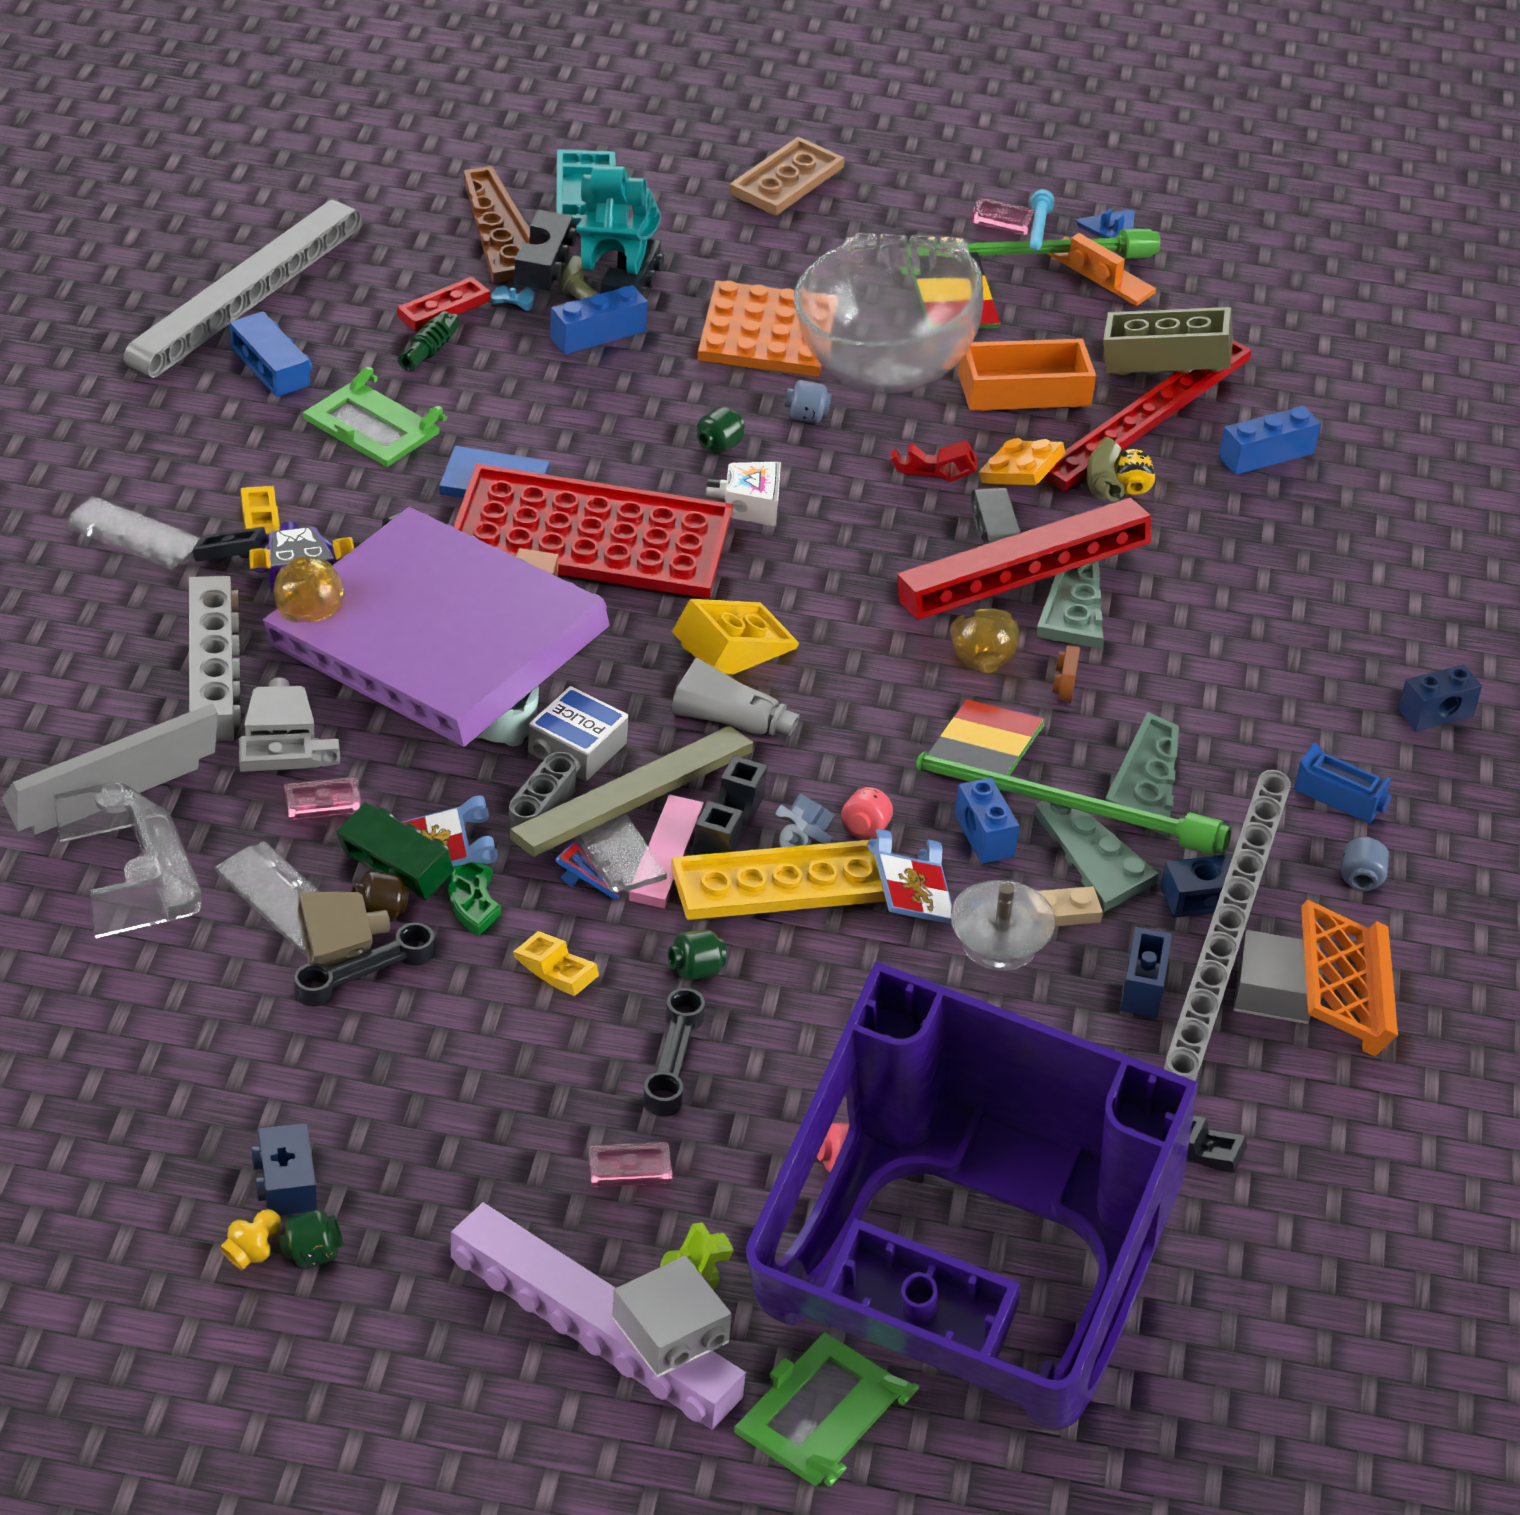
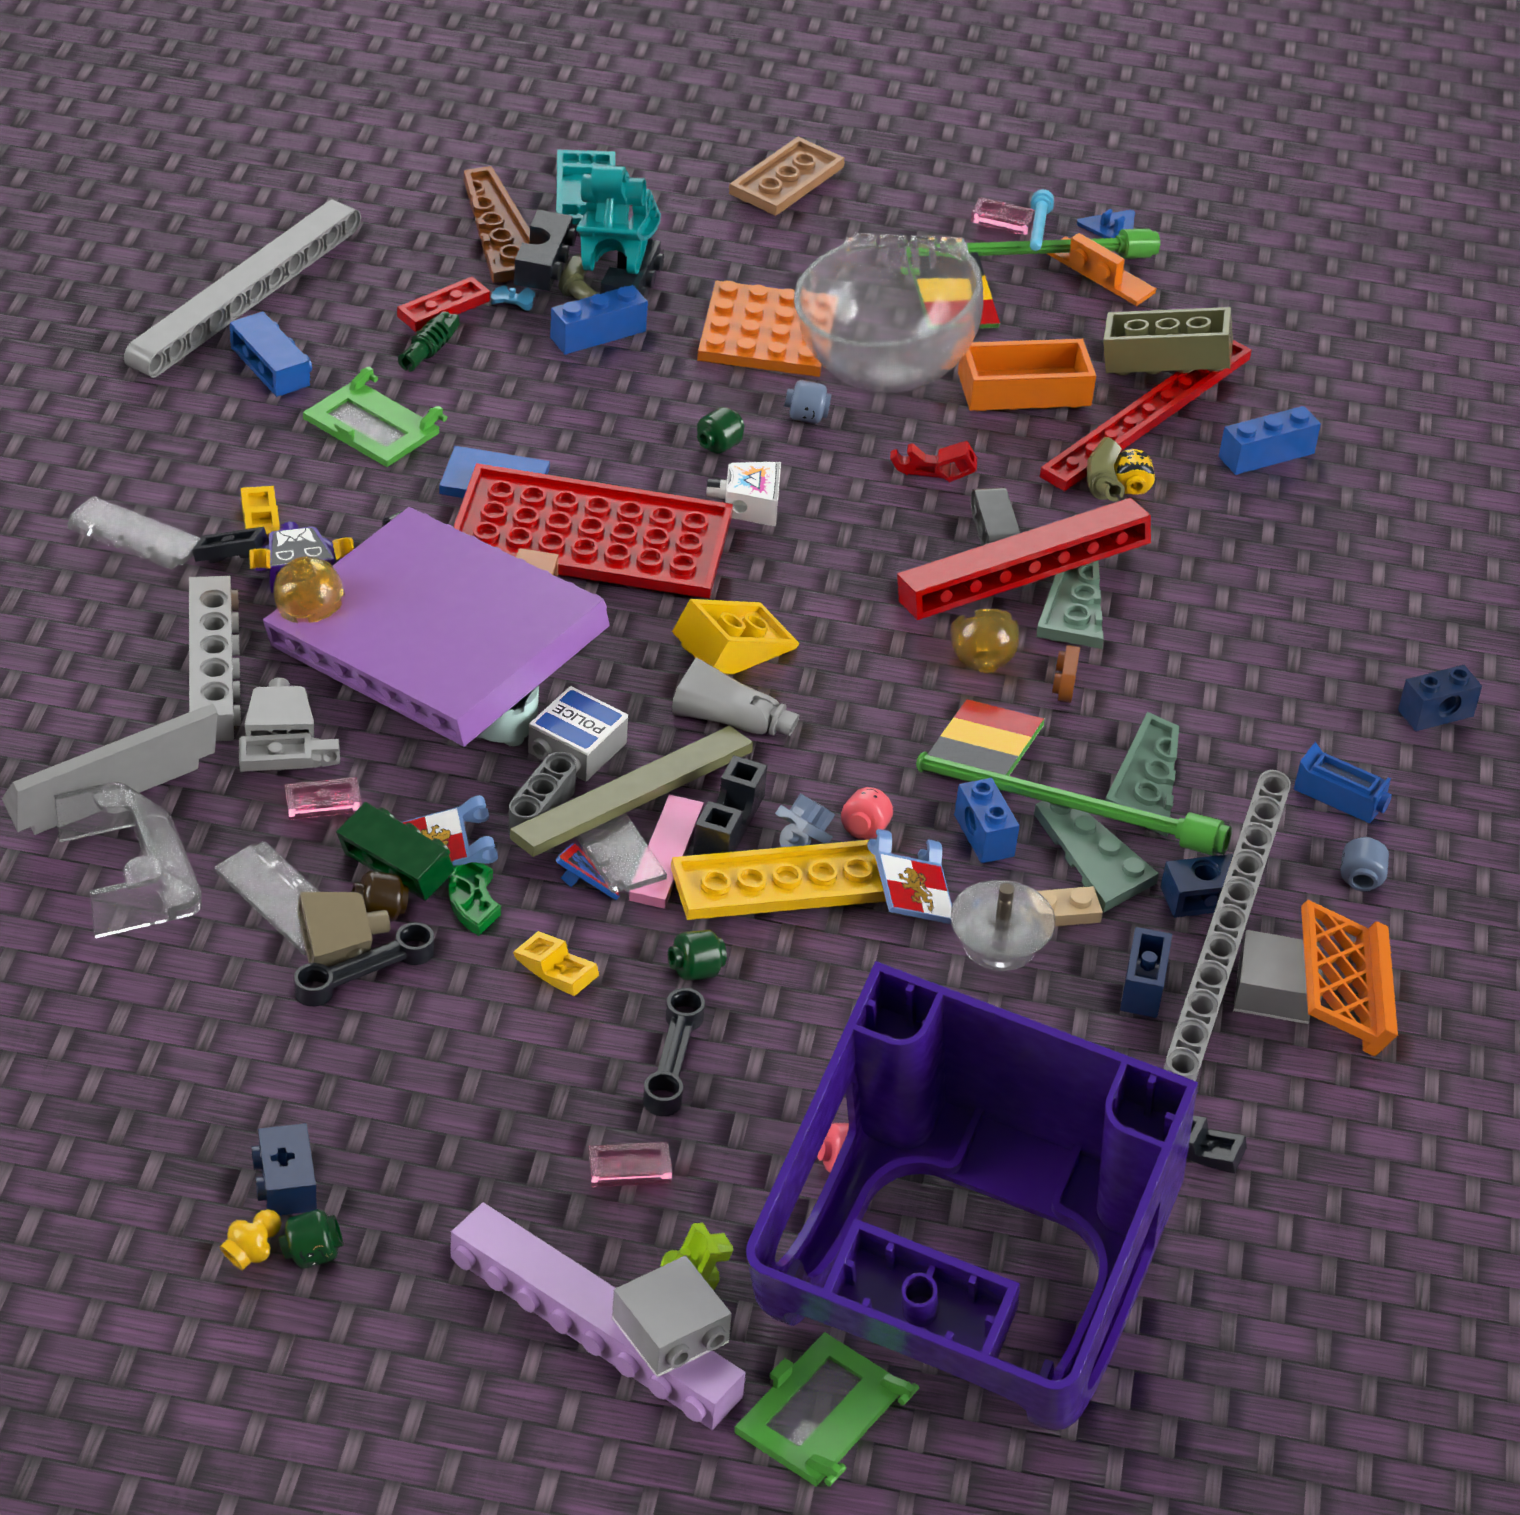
light orange plate [978,438,1066,485] -> none

